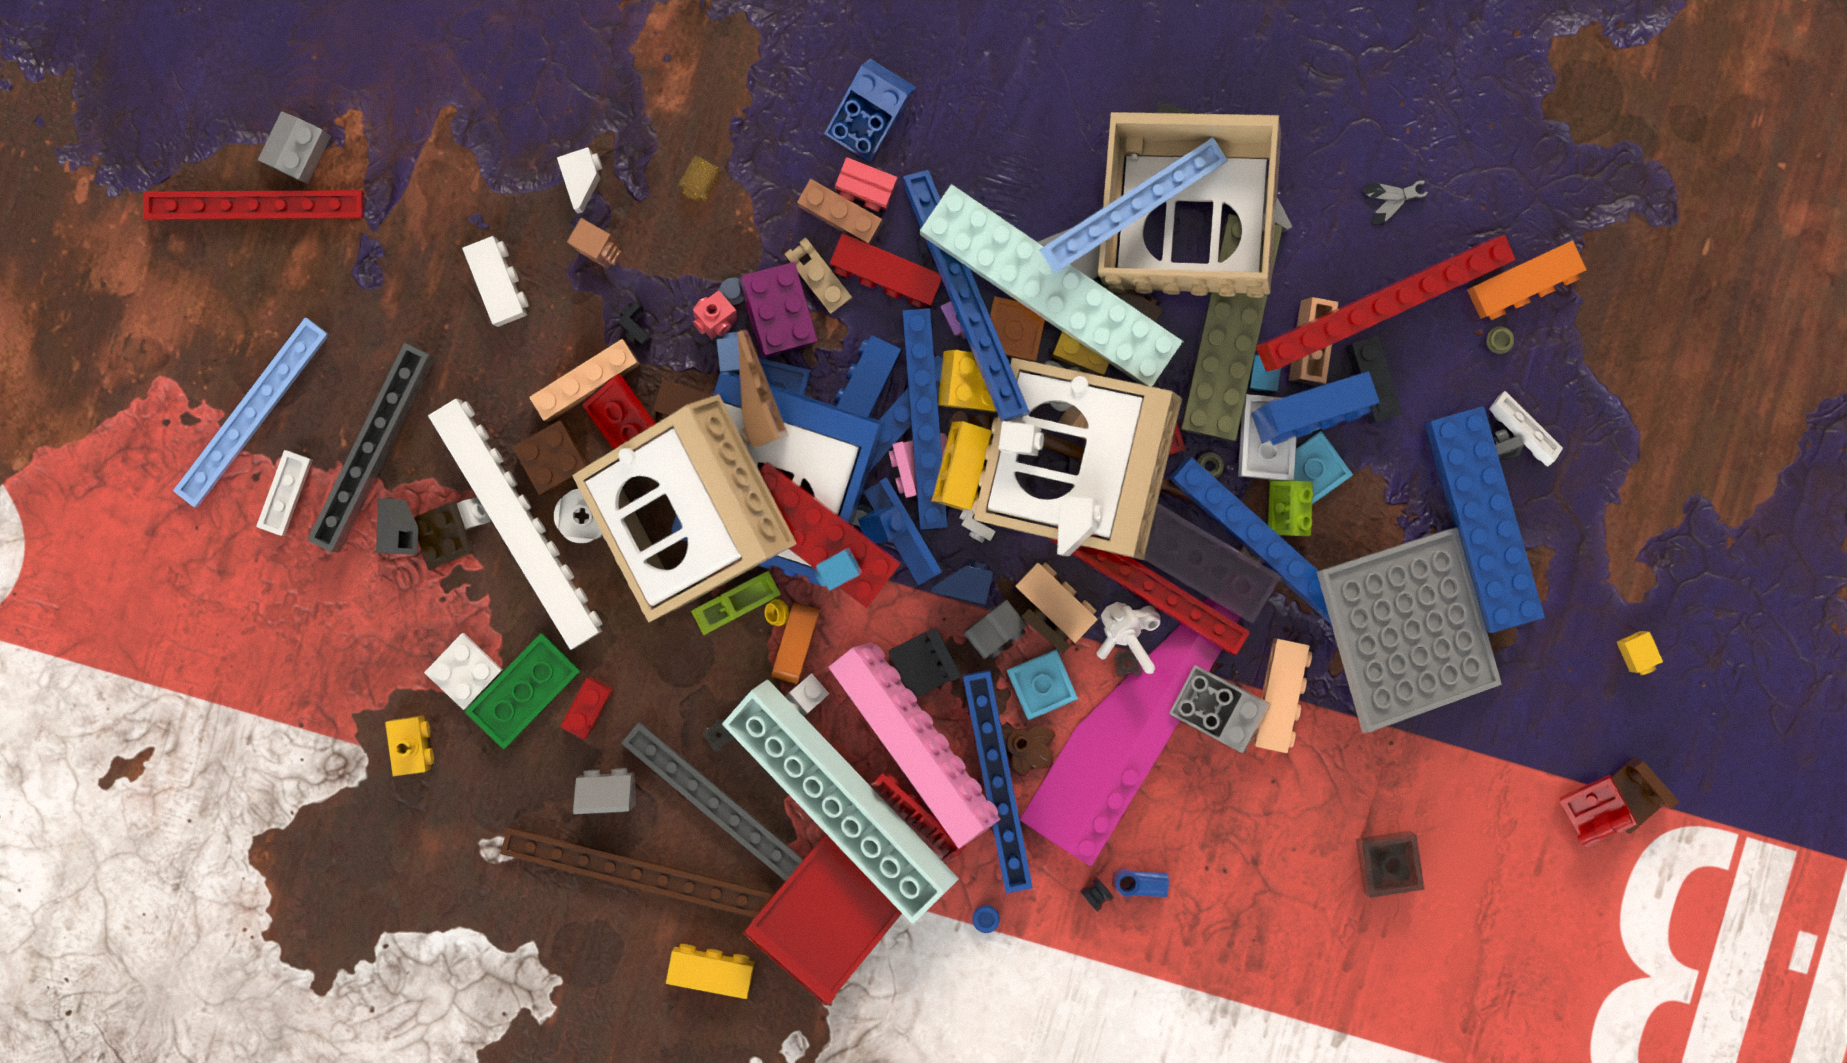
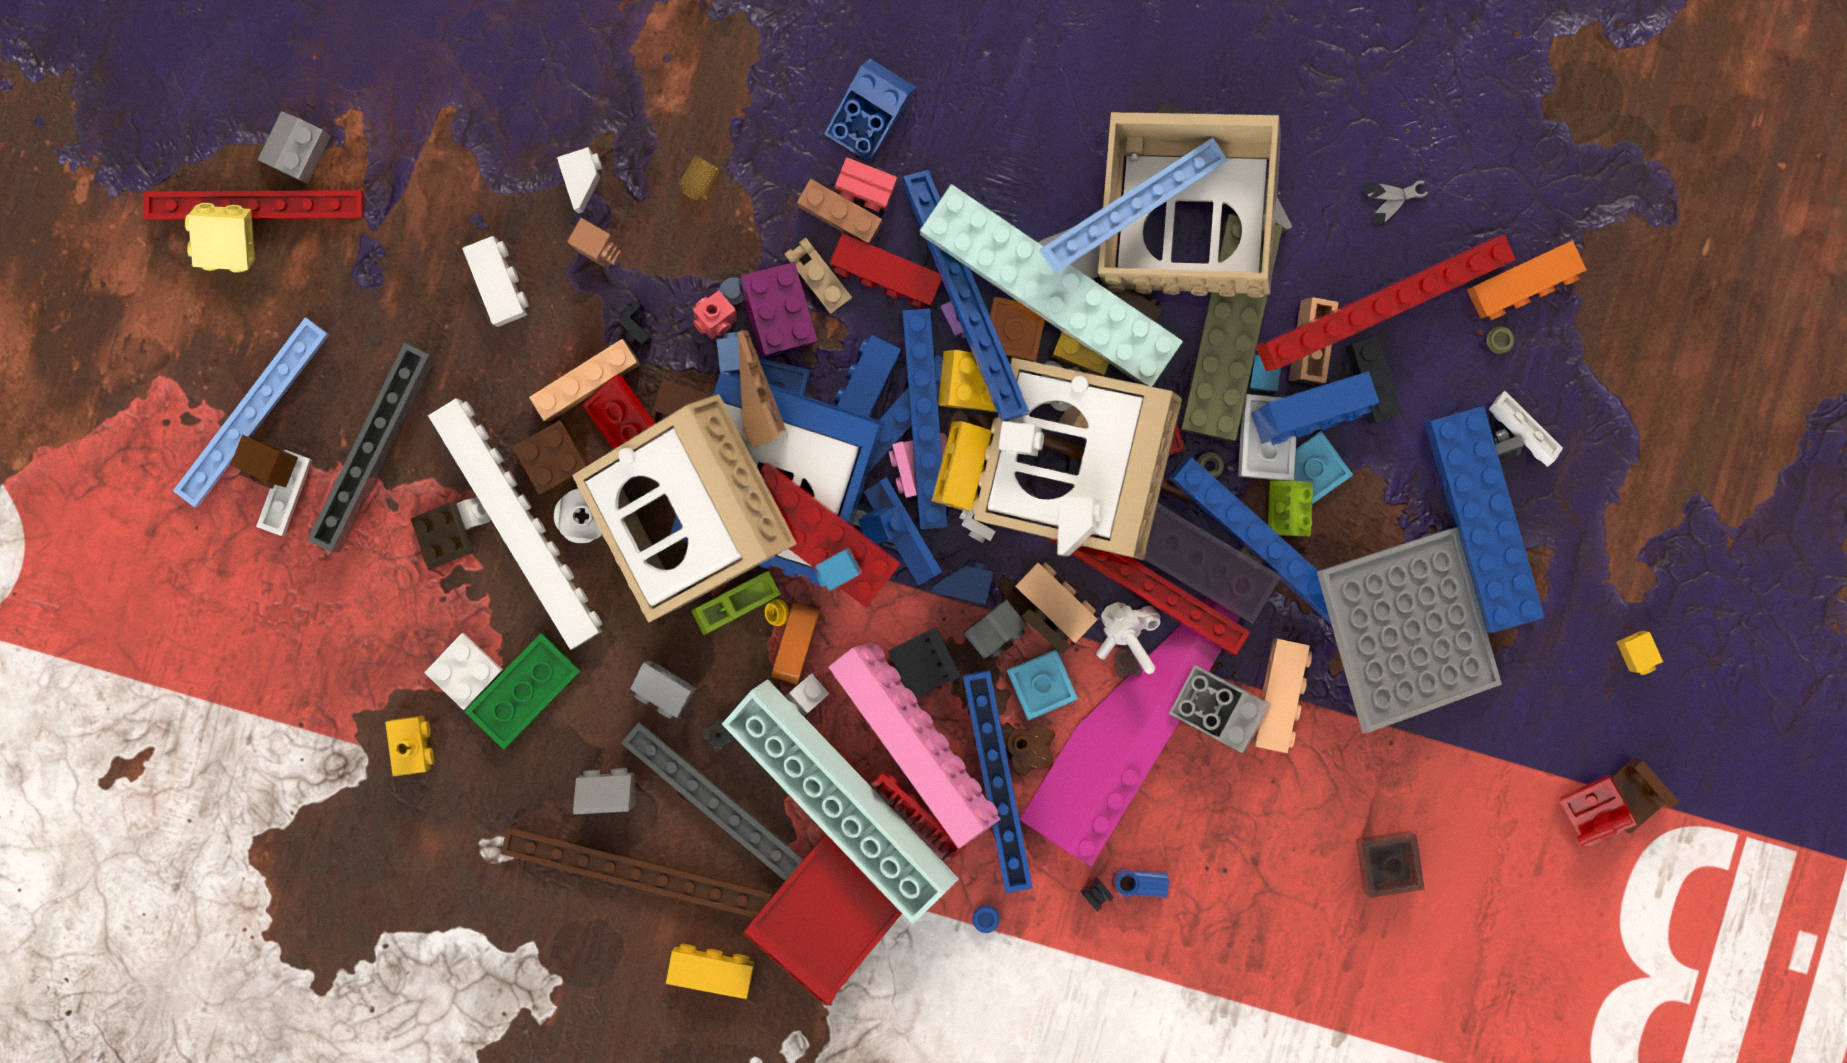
dark grey slope [376,498,418,555] -> none
red brick [560,677,614,739] -> none
none -> light yellow brick [185,203,255,272]
none -> reddish brown brick [230,434,298,489]
none -> light grey slope [630,660,697,719]

